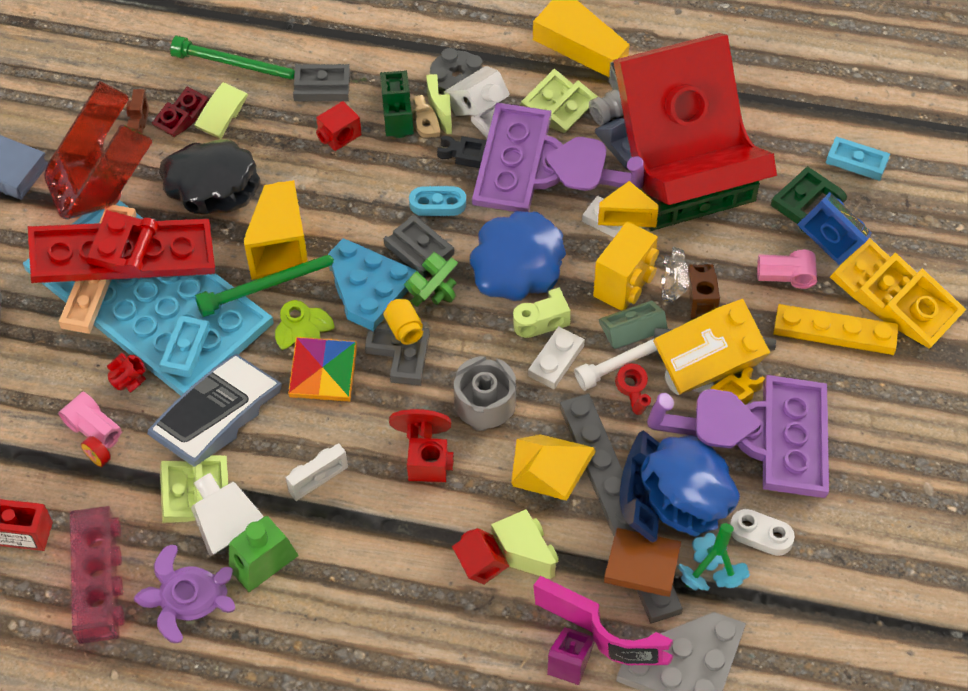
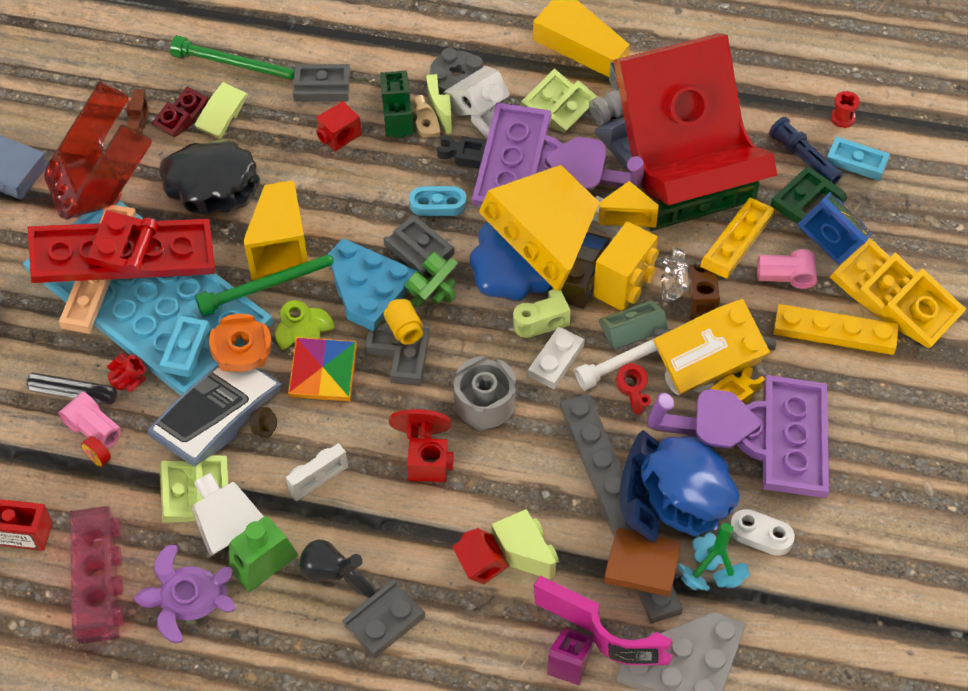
yellow slope [511,434,596,501] -> none
none -> axle [26,373,117,404]
none -> orange plate [209,313,271,372]
none -> dark brown plate [250,407,277,438]
none -> black piece [299,539,375,598]
none -> dark grey plate [342,579,425,659]
none -> yellow slope [479,165,599,291]
none -> dark brown slope [561,232,612,309]
none -> yellow tile [700,198,775,279]
none -> dark blue pin [769,116,843,184]
none -> red bush [831,91,860,128]

